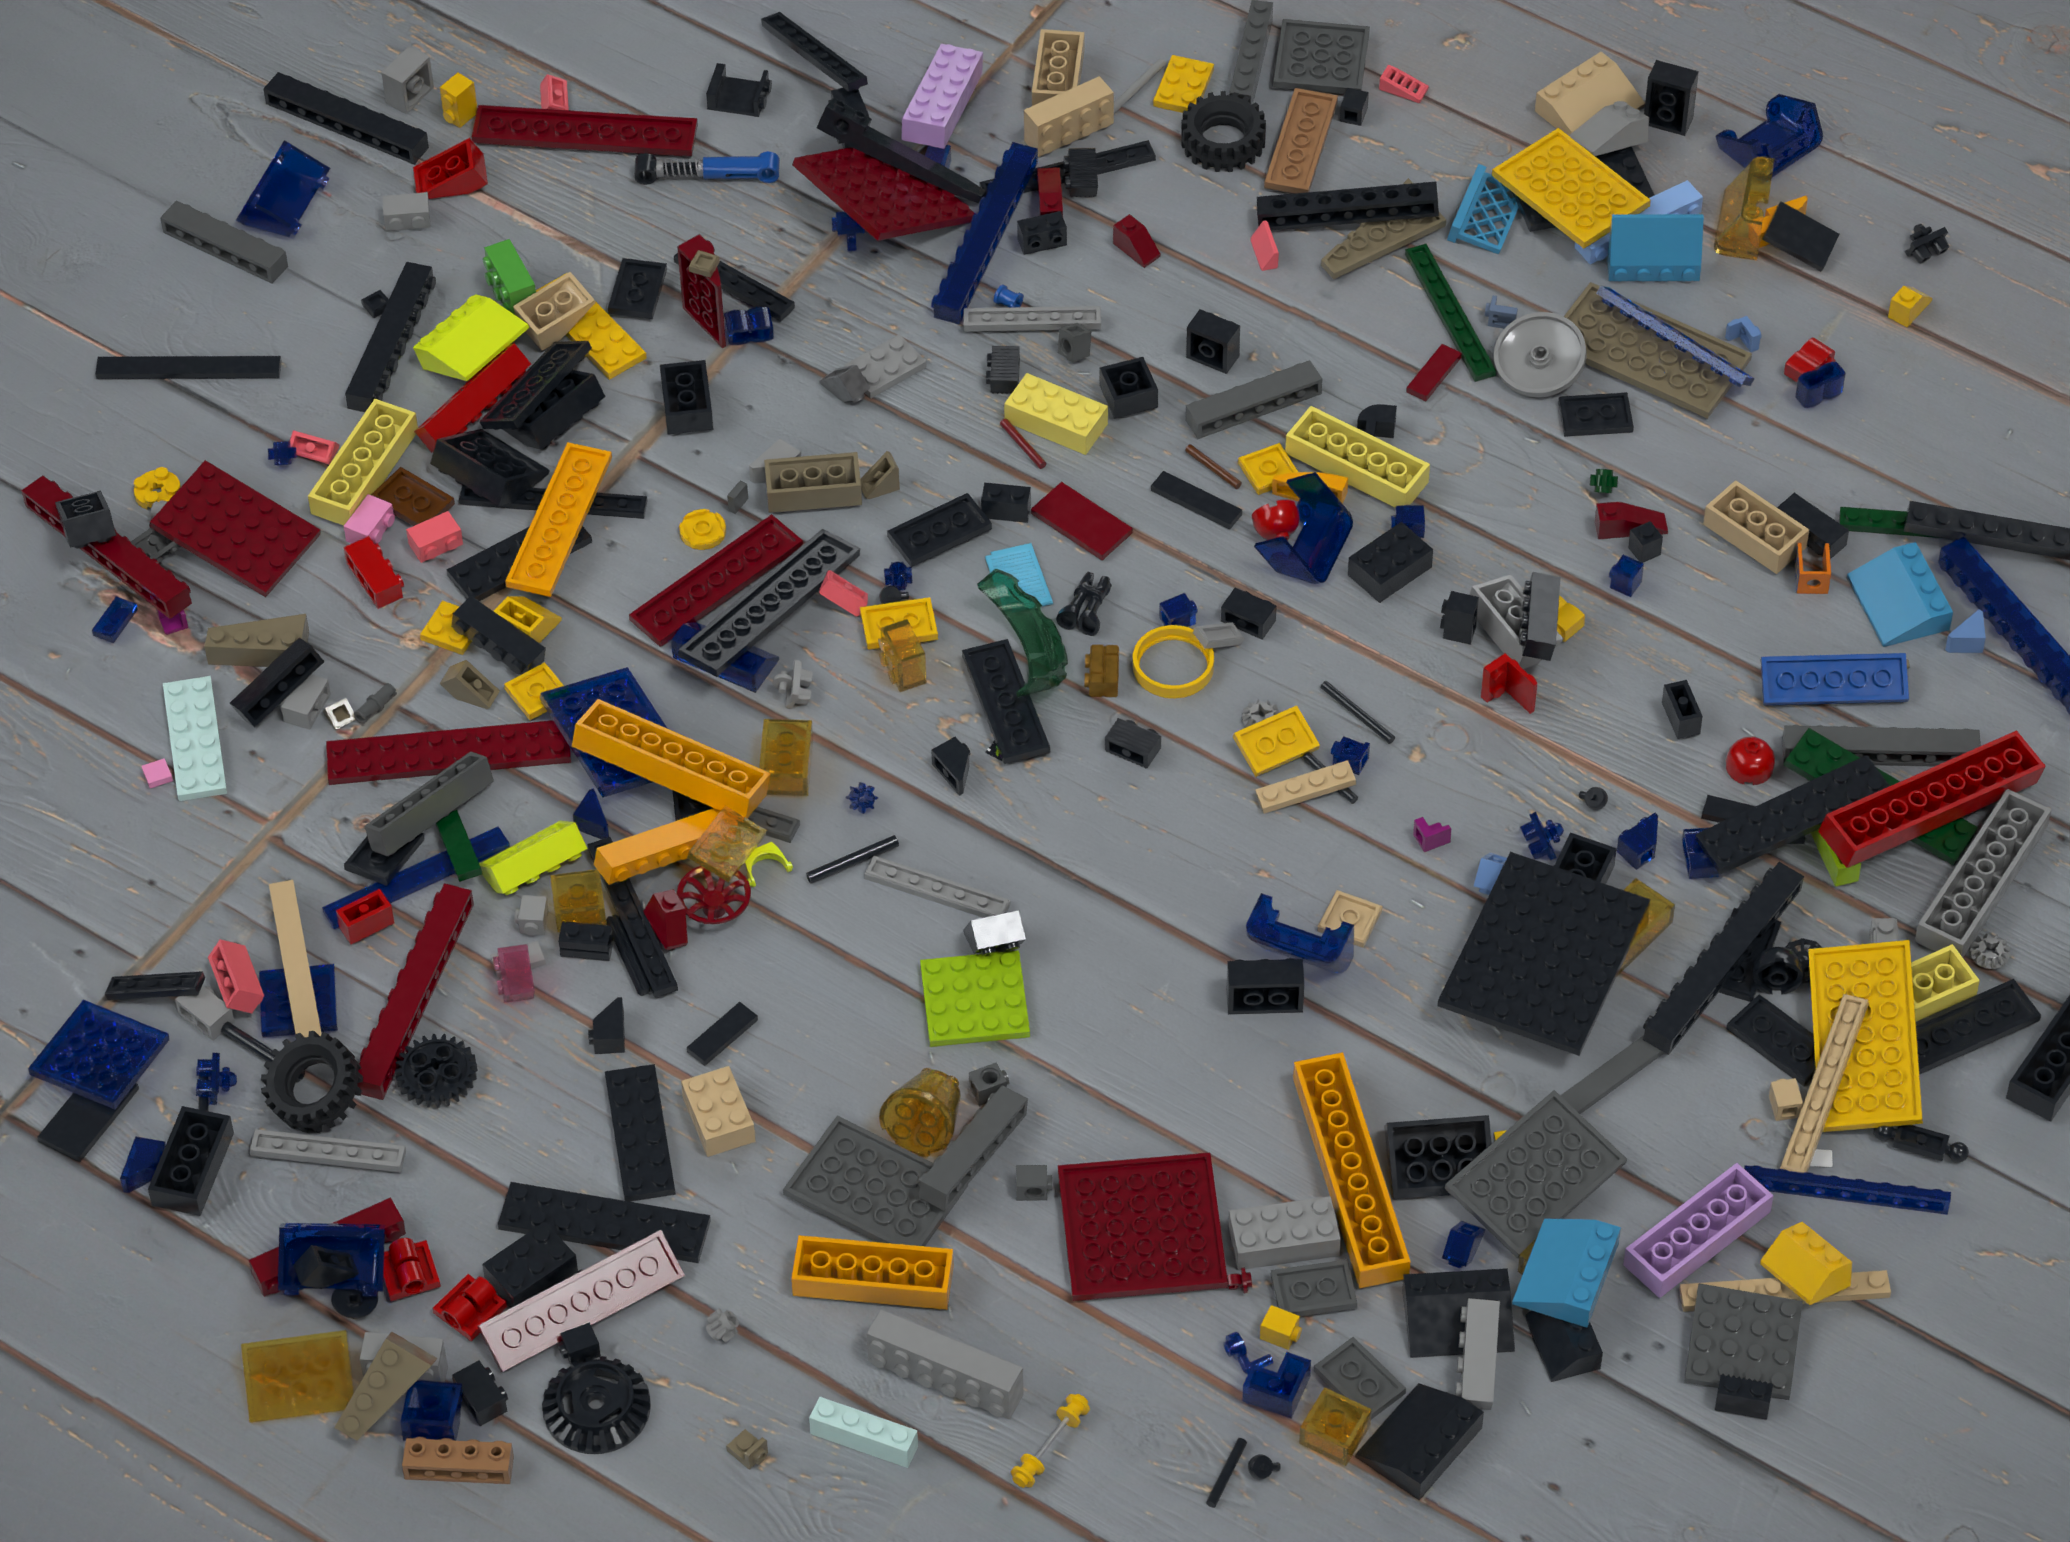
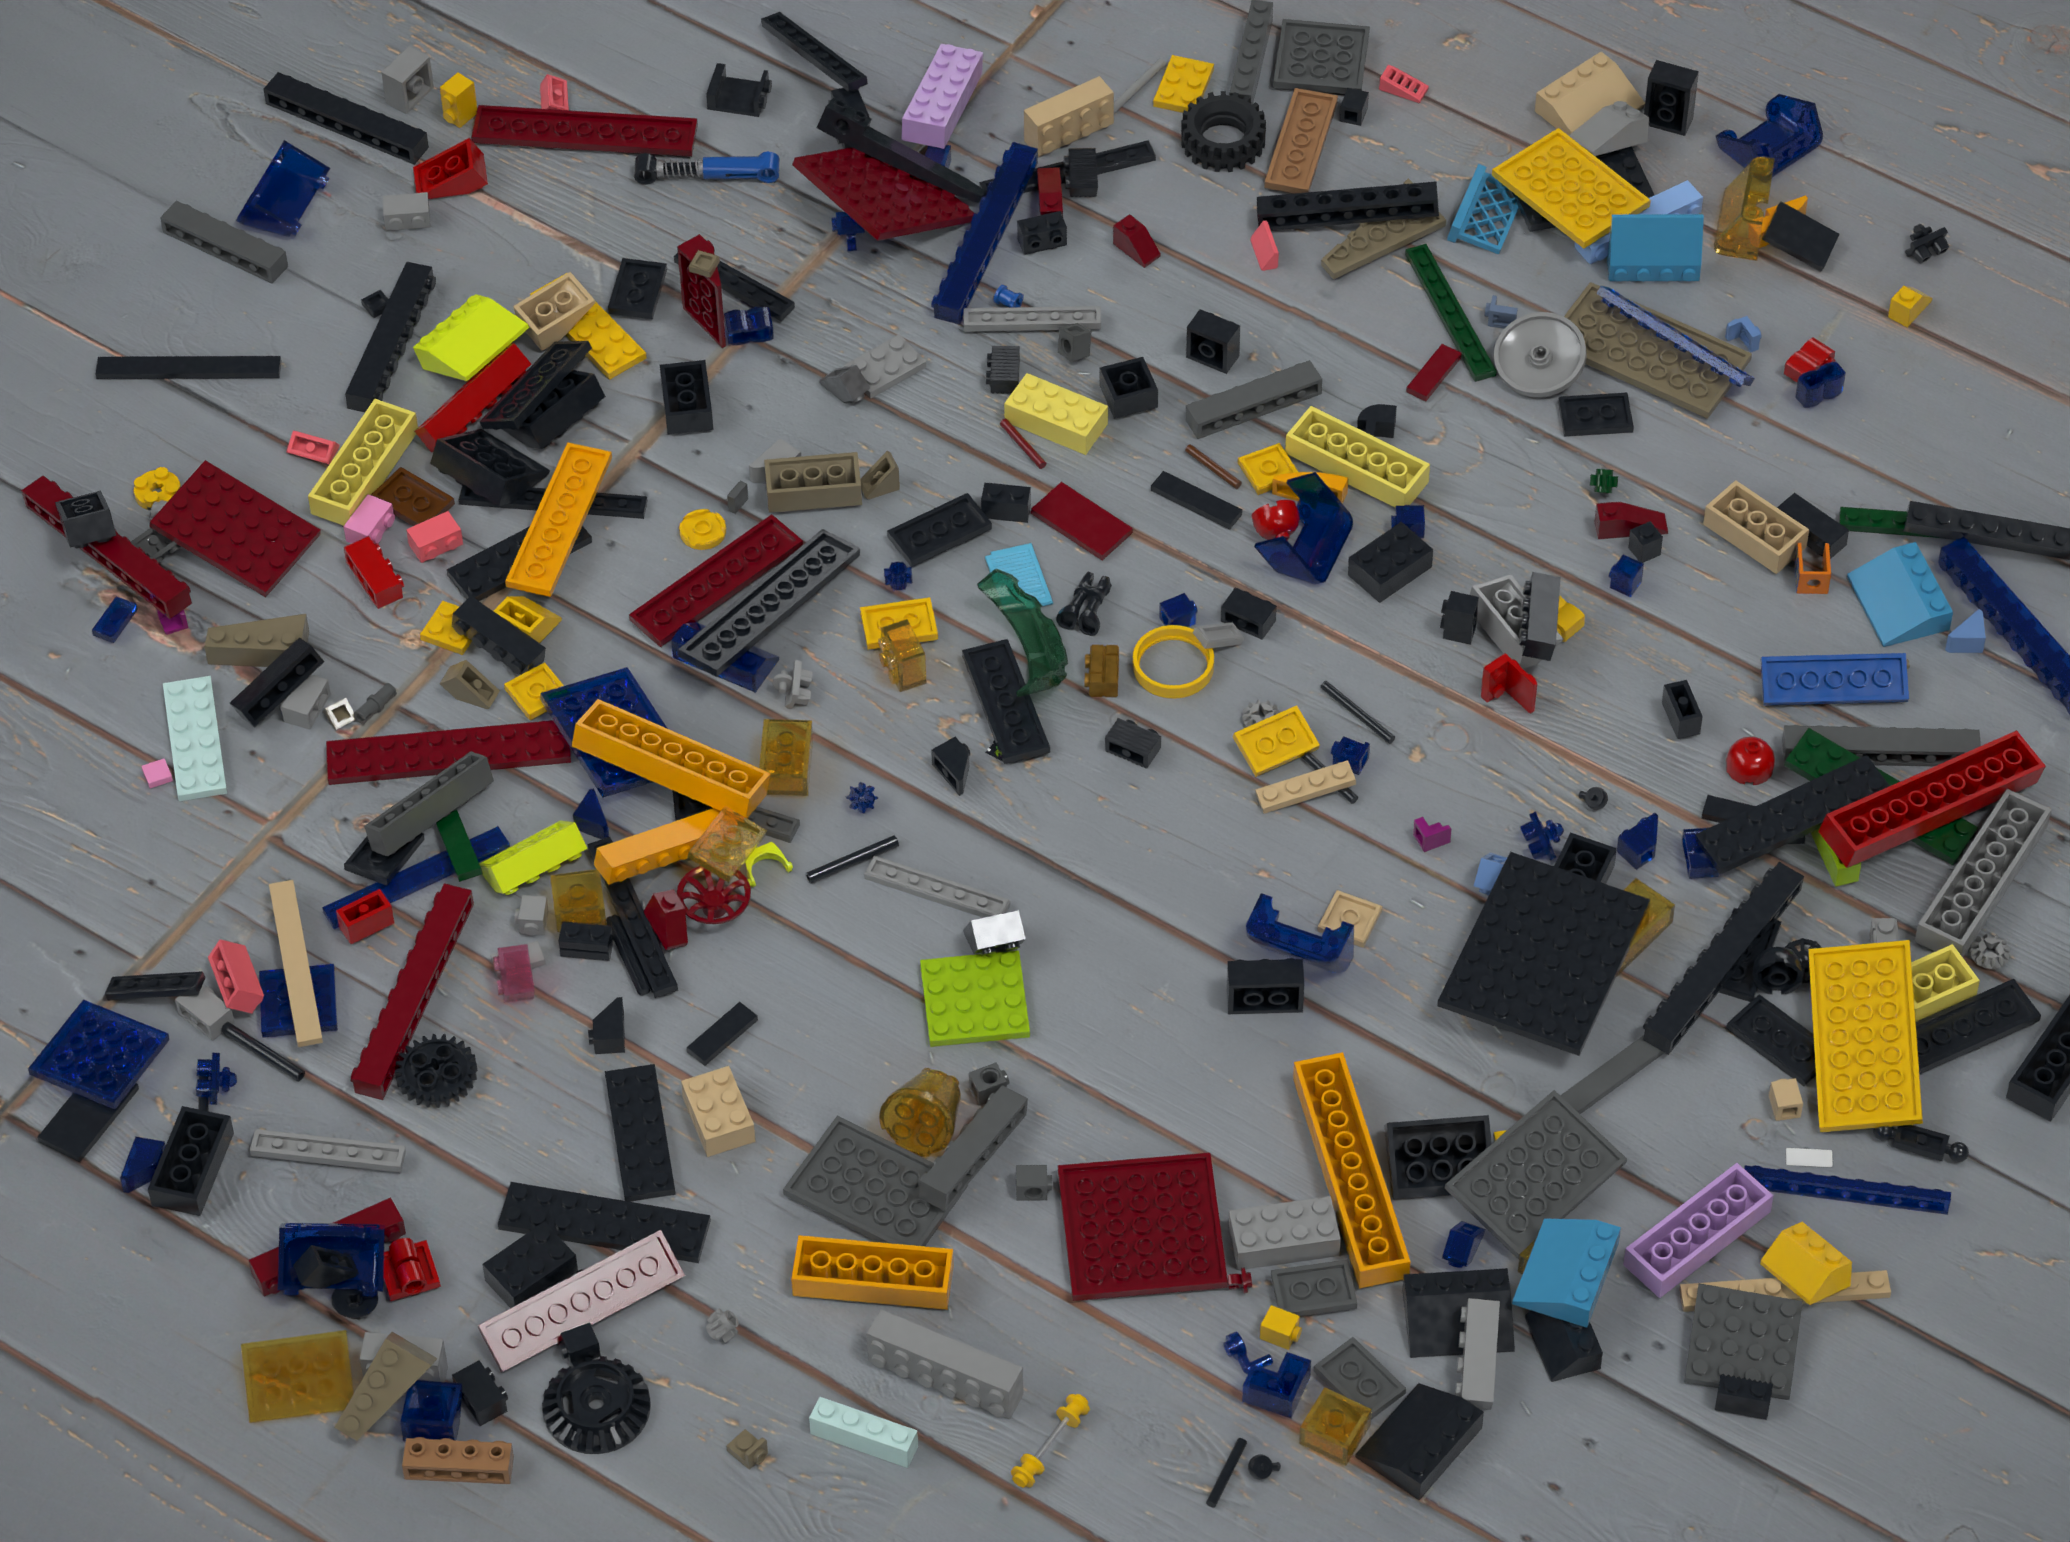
black tyre [261,1031,363,1133] -> none
clear blue gear [268,441,297,466] -> none
red plate [432,1274,507,1342] -> none
bright green brick [483,239,536,315] -> none
coral slope [819,570,868,617] -> none
black piece [879,585,909,604] -> none
tan brick [1032,29,1085,106] -> none
tan tile [1780,994,1869,1179] -> none

